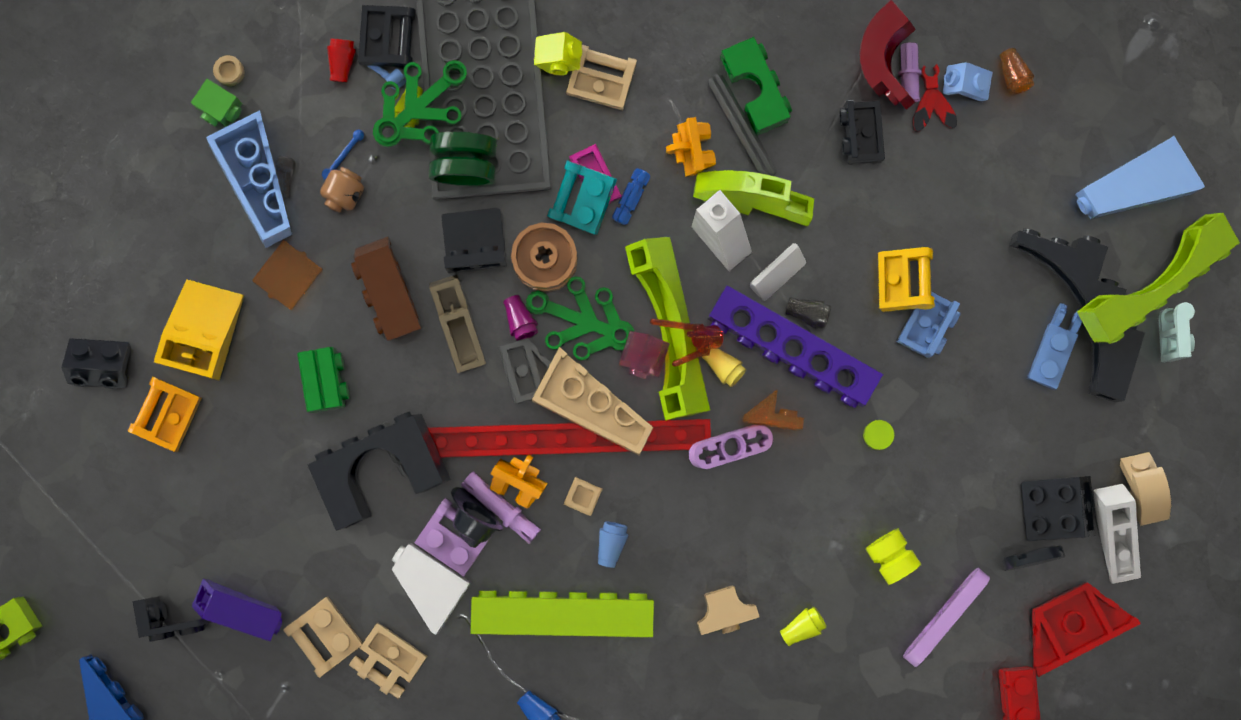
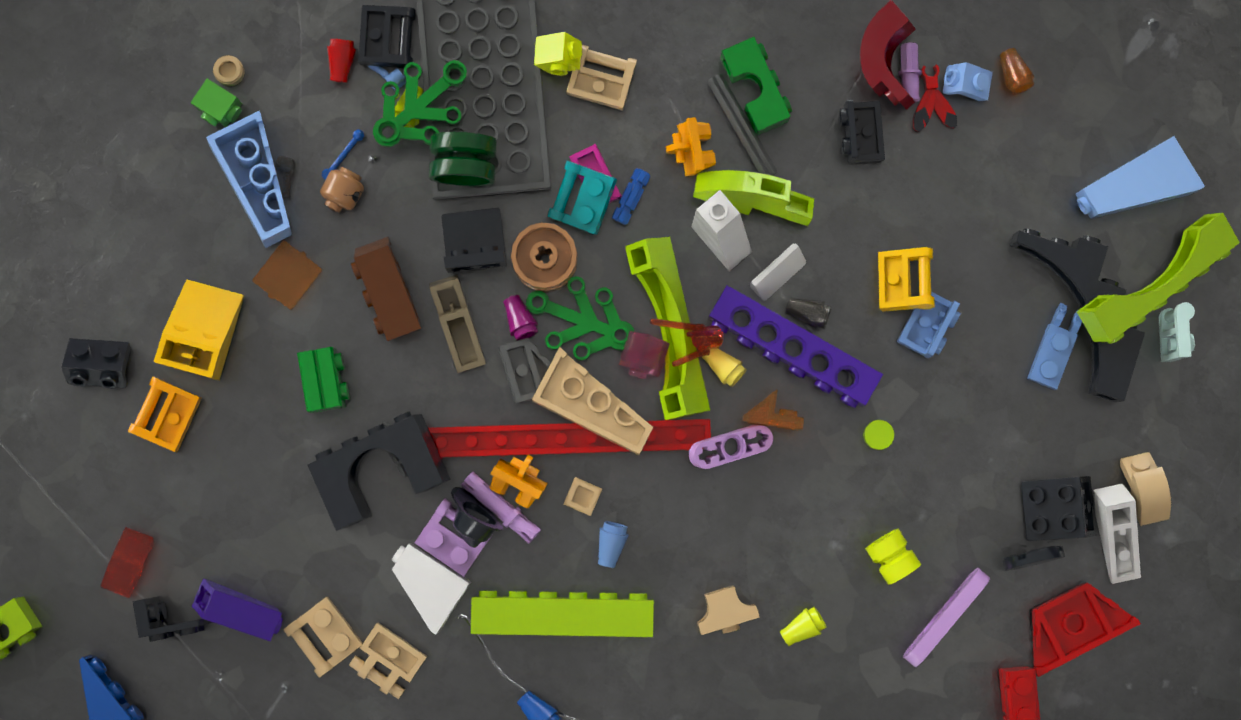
none -> clear red slope [101,527,154,598]

